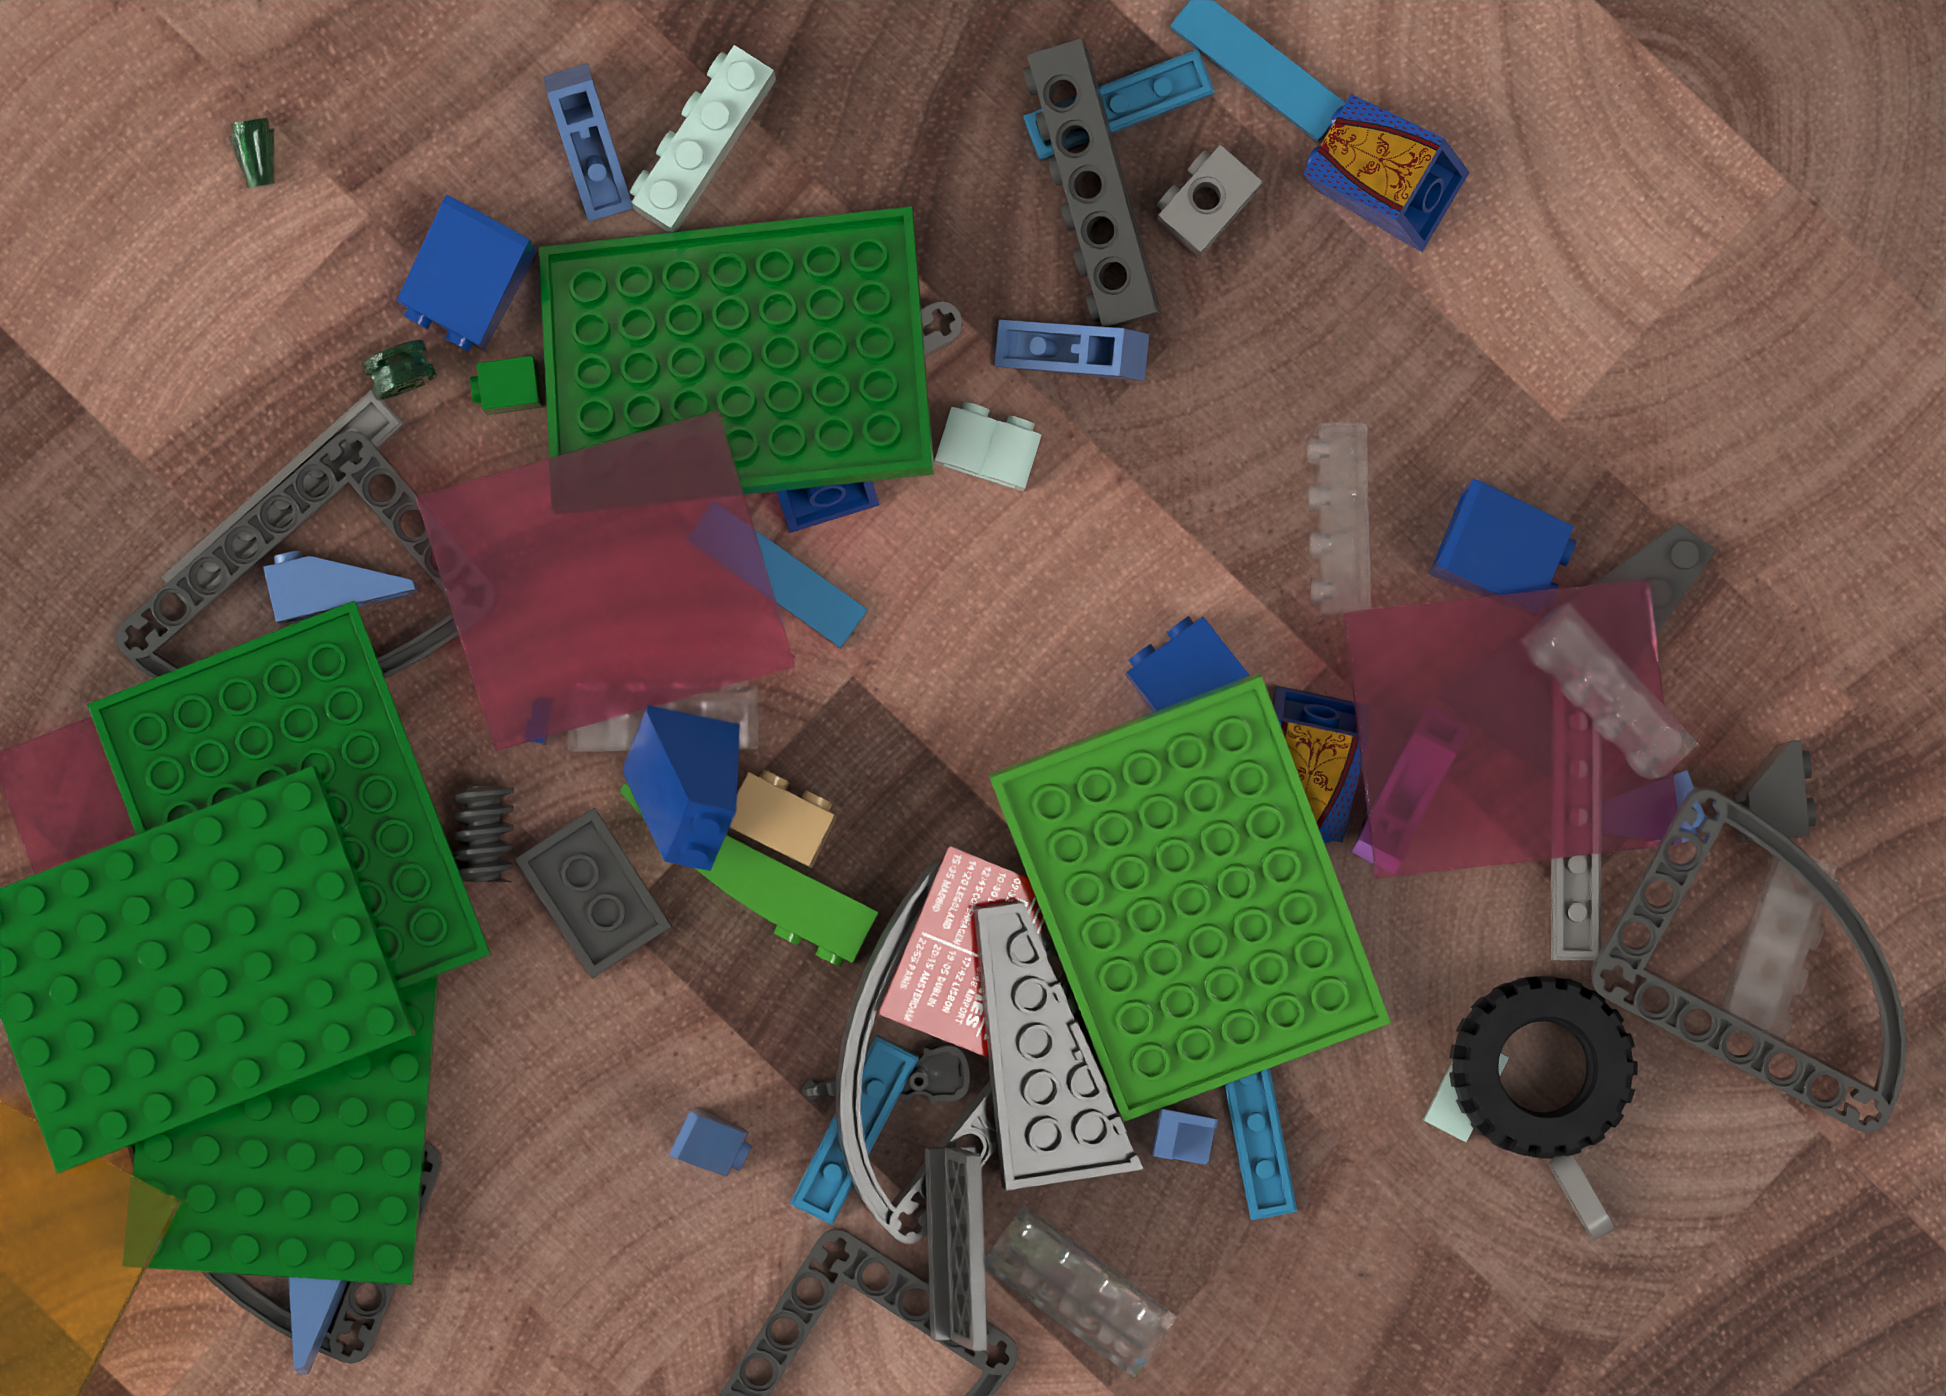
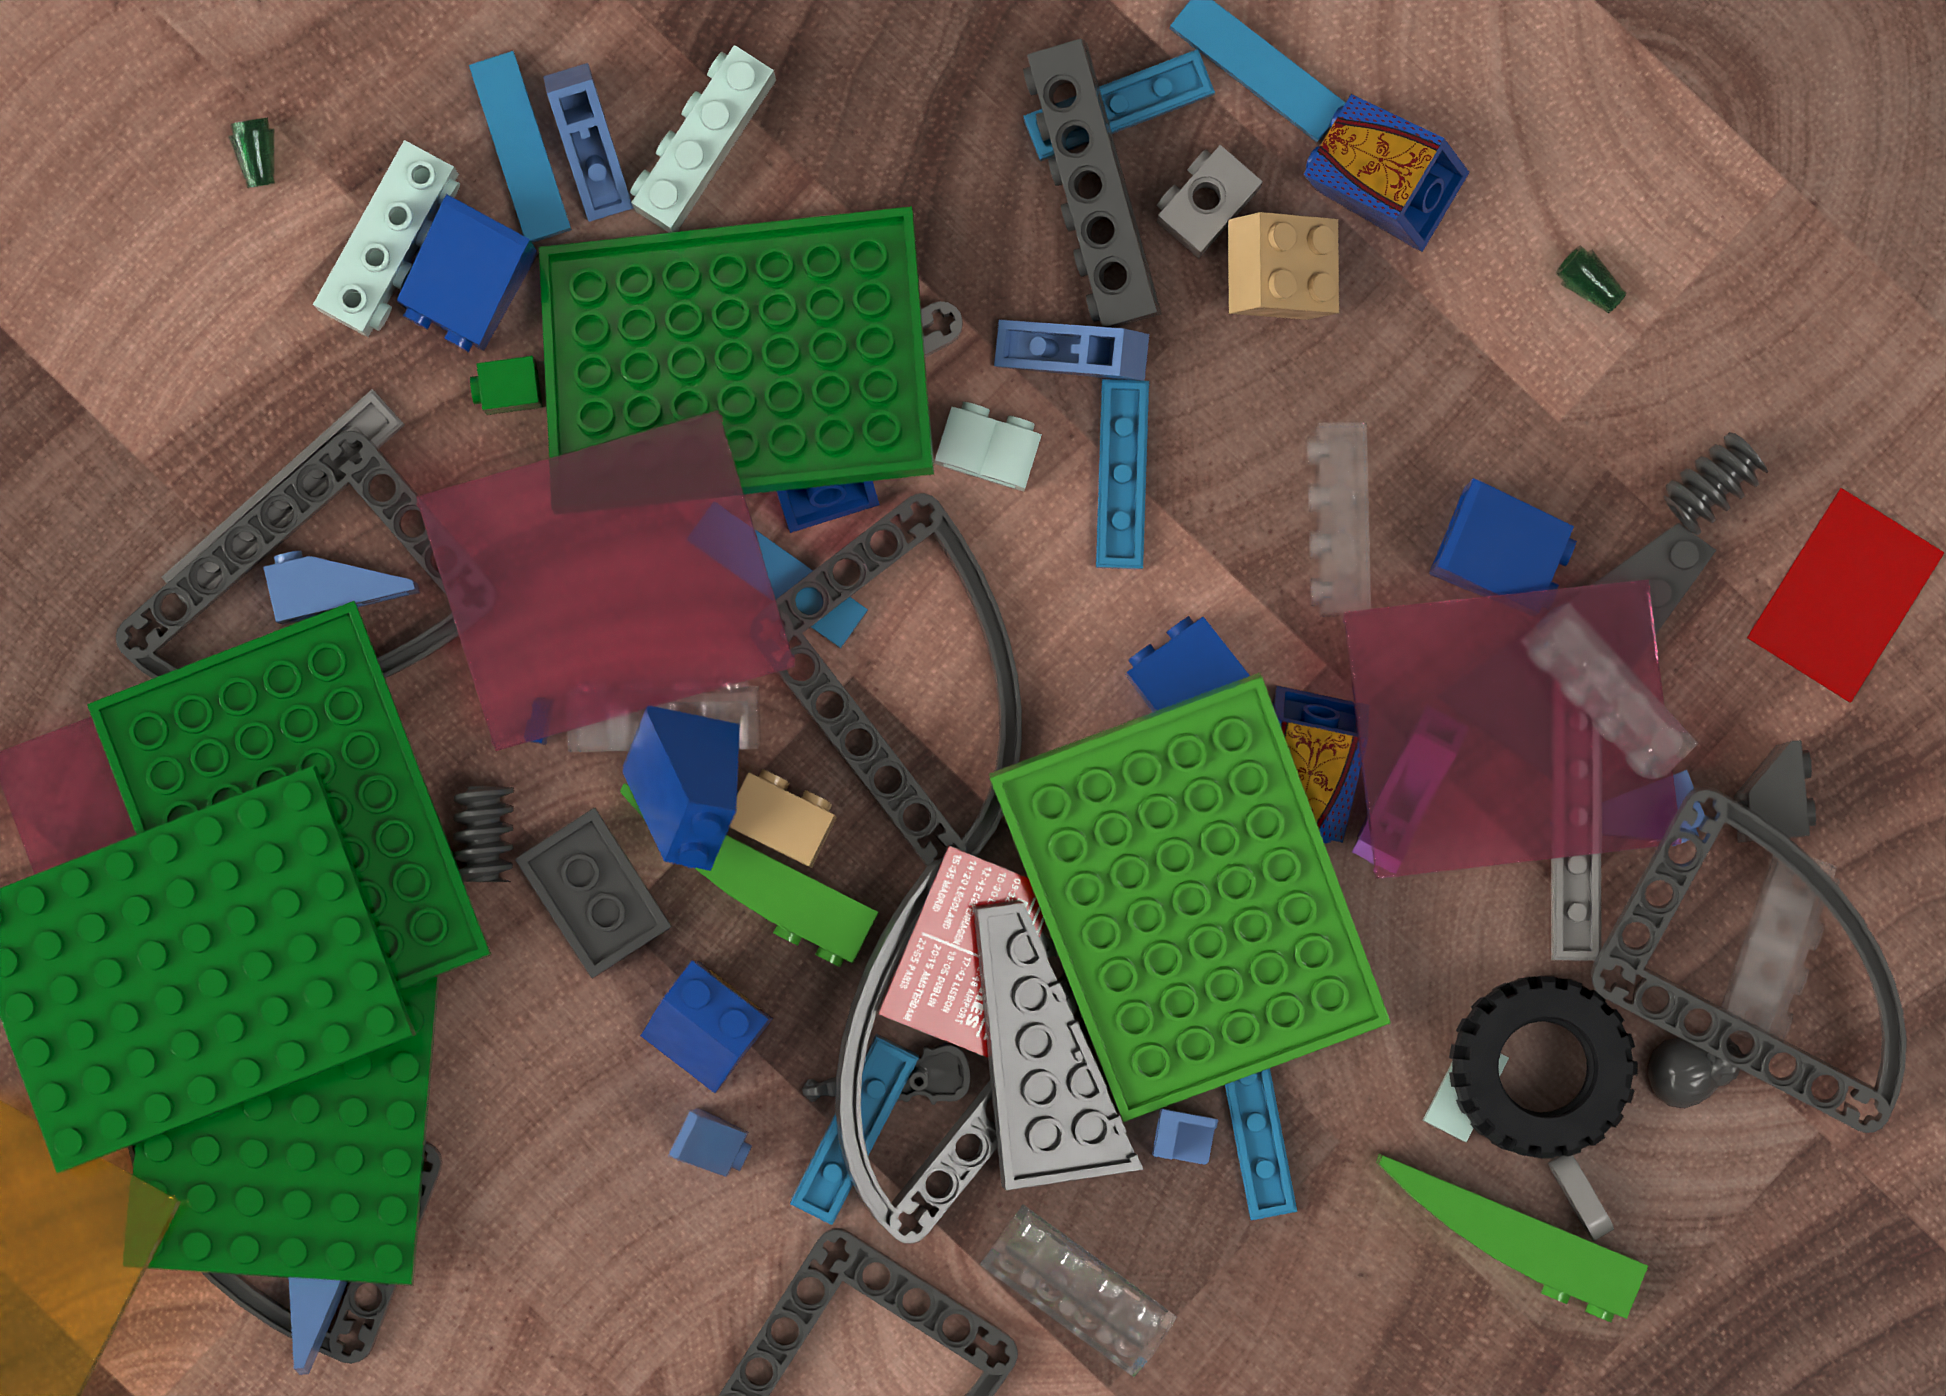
clear green wheel [362,340,438,400] -> none
dark grey fence [925,1145,987,1351] -> none
none -> light aqua brick [313,140,460,337]
none -> dark azure tile [469,51,572,243]
none -> blue slope [640,960,773,1093]
none -> dark grey beam [750,493,1022,866]
none -> dark azure tile [1096,379,1149,570]
none -> tan brick [1228,212,1339,320]
none -> bright green slope [1376,1154,1648,1323]
none -> clear green cone [1555,245,1627,313]
none -> dark grey hair [1647,1037,1744,1109]
none -> dark grey piece [1664,432,1768,535]
none -> red sticker [1747,488,1945,703]

